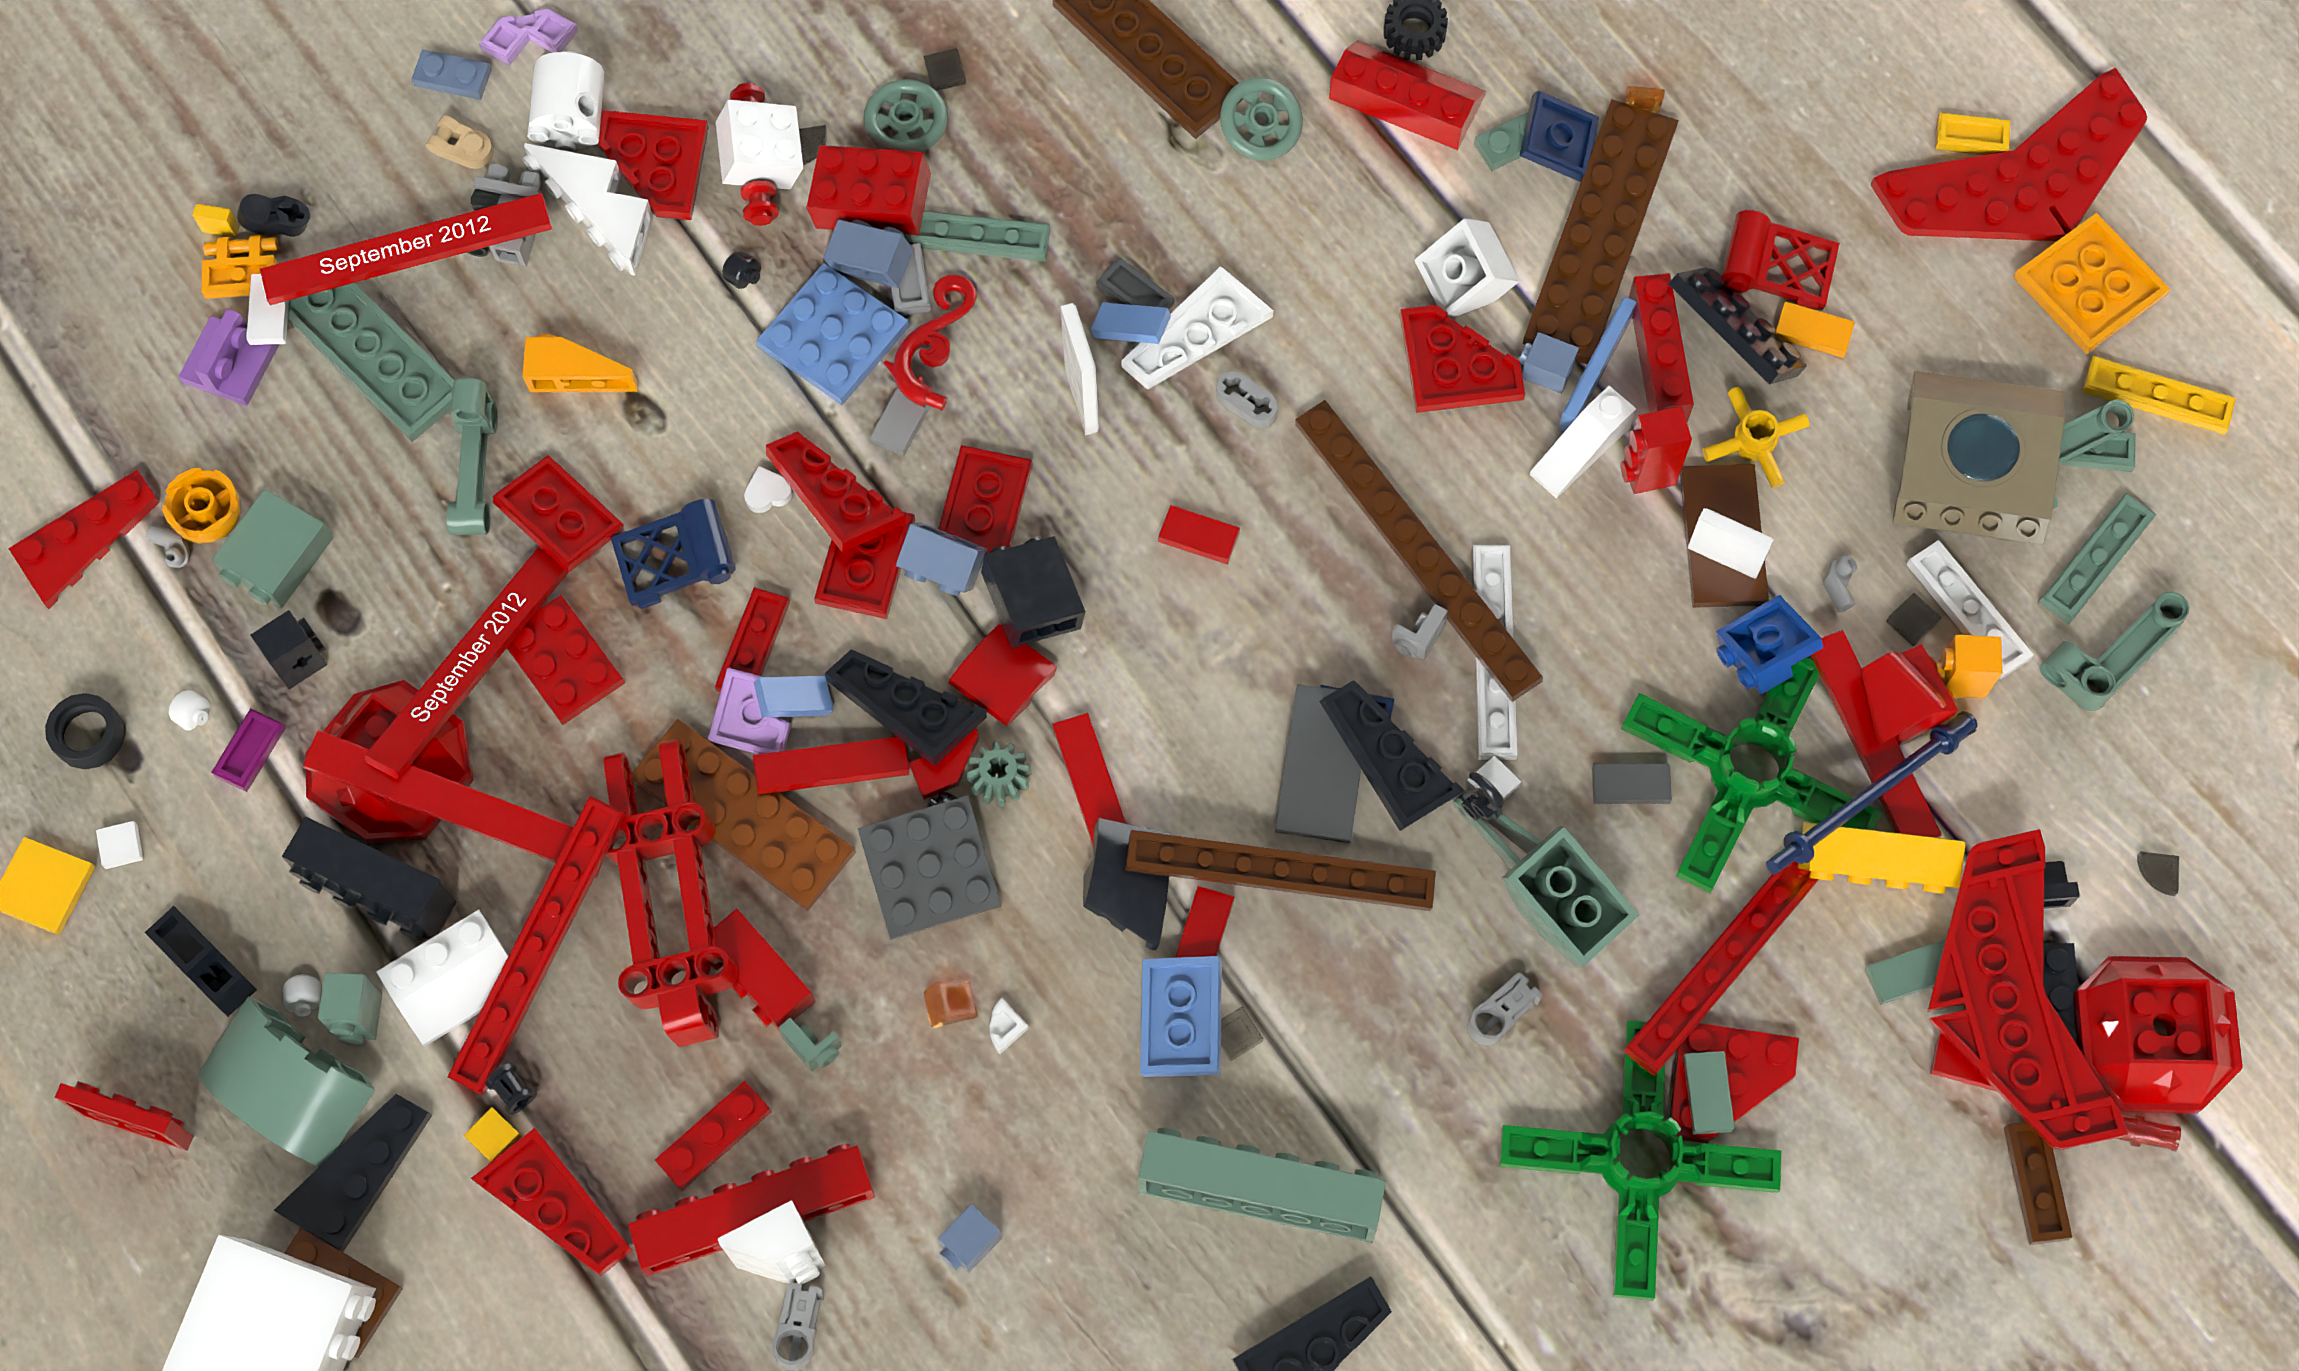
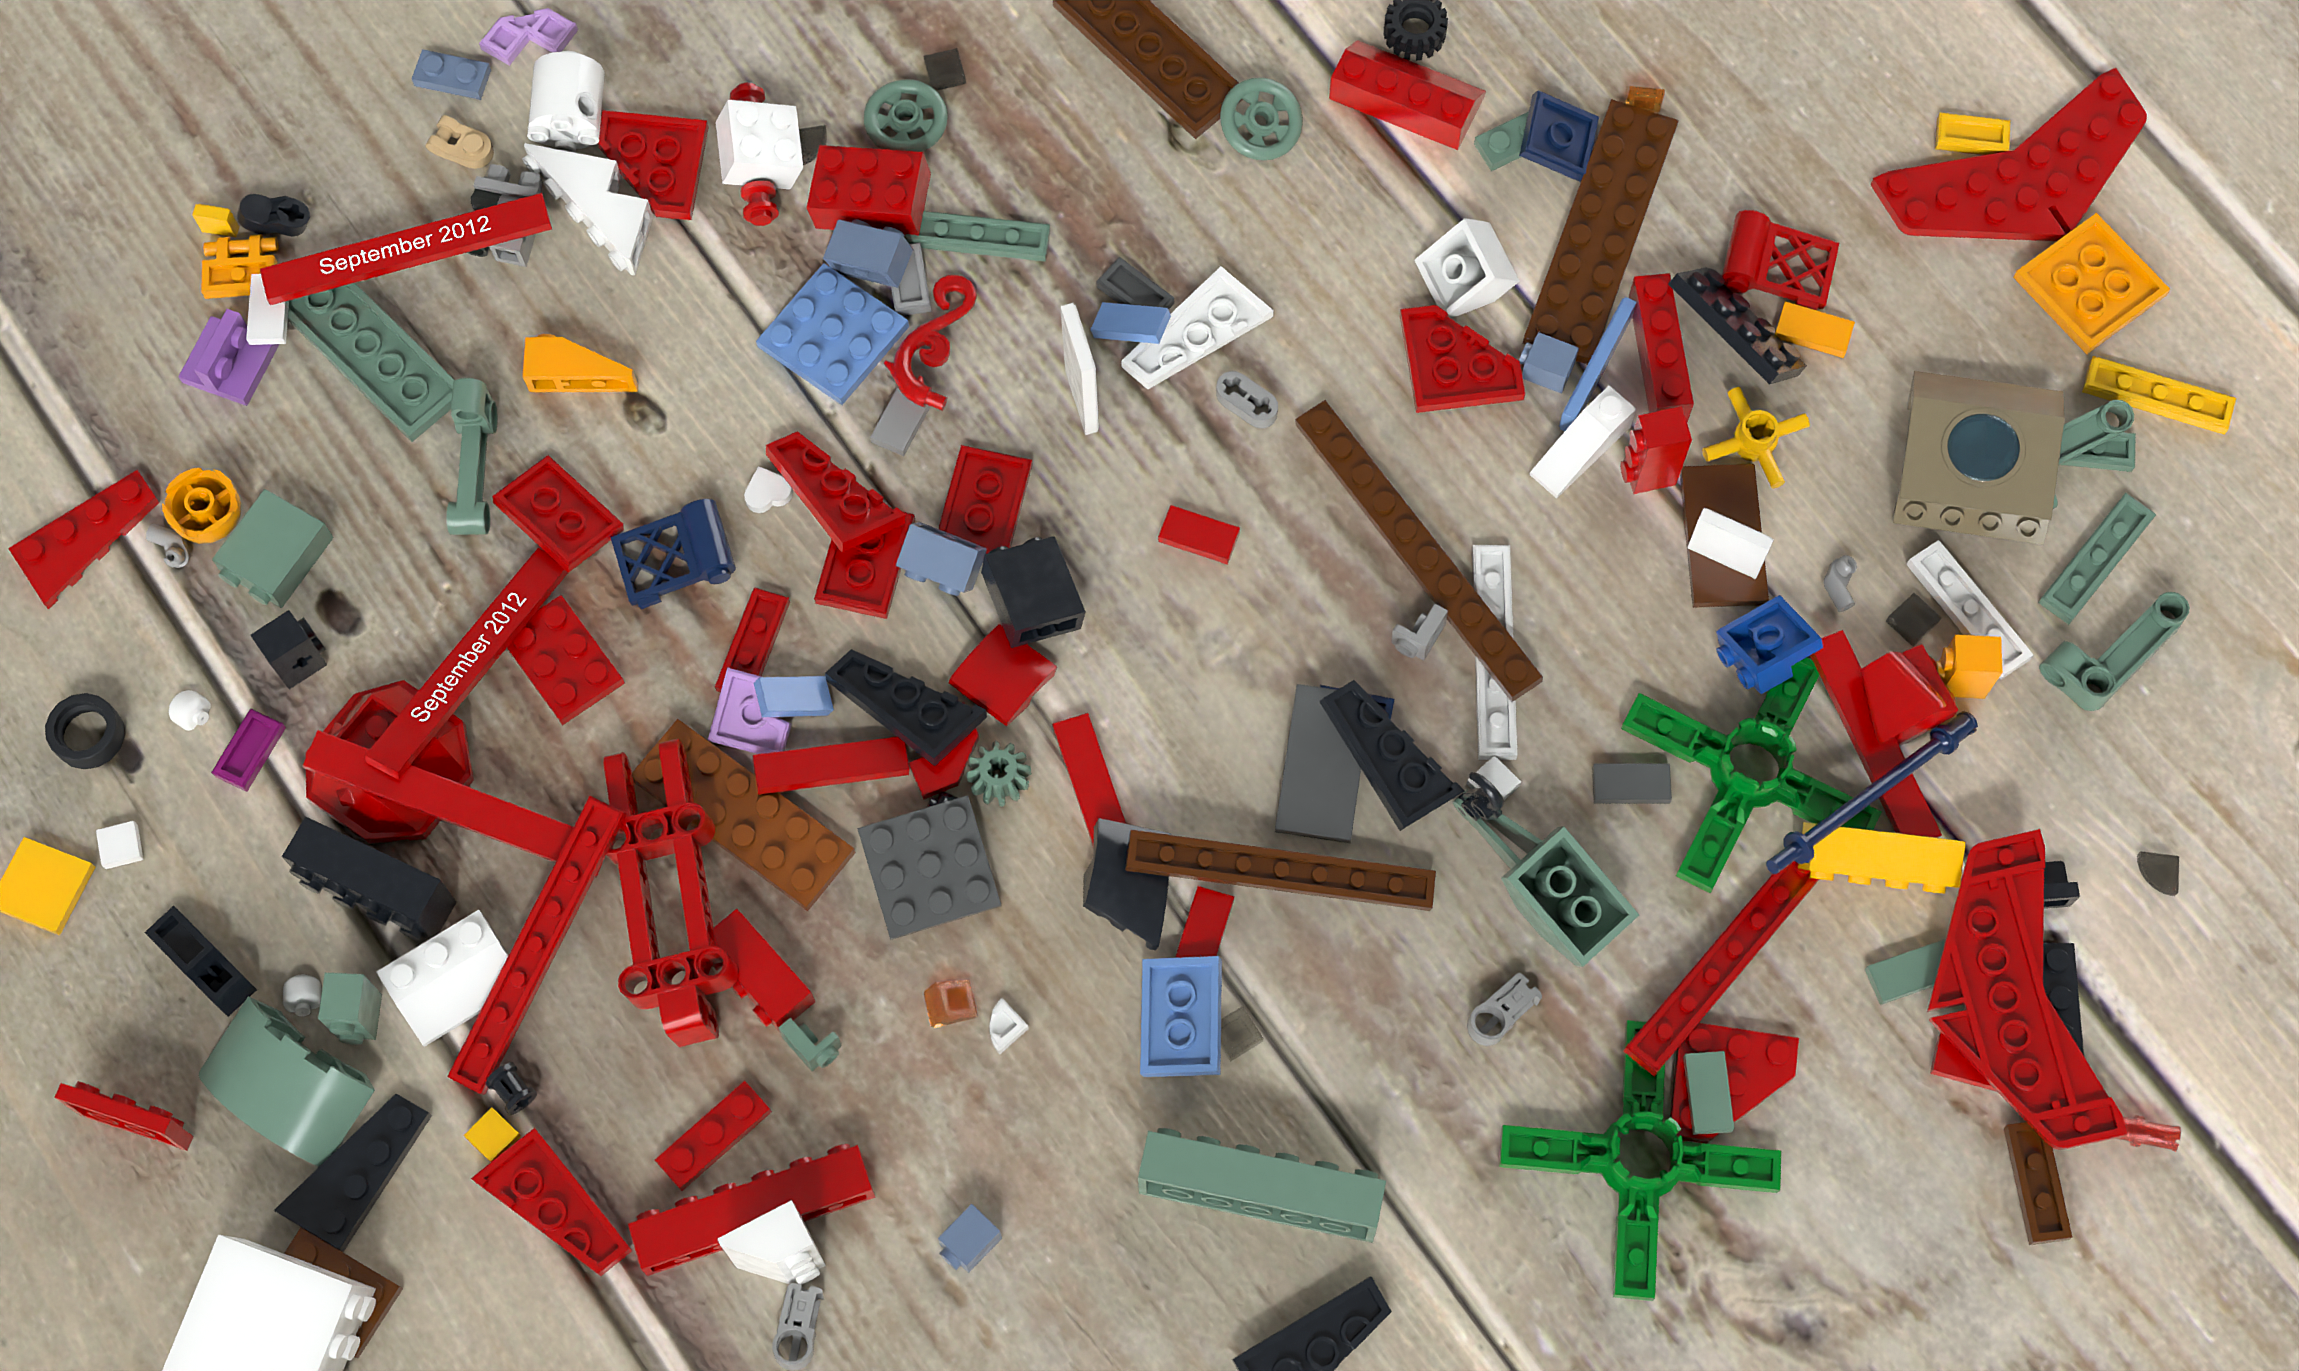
black piece [722,251,761,289] -> none
red piece [2074,956,2243,1114] -> none

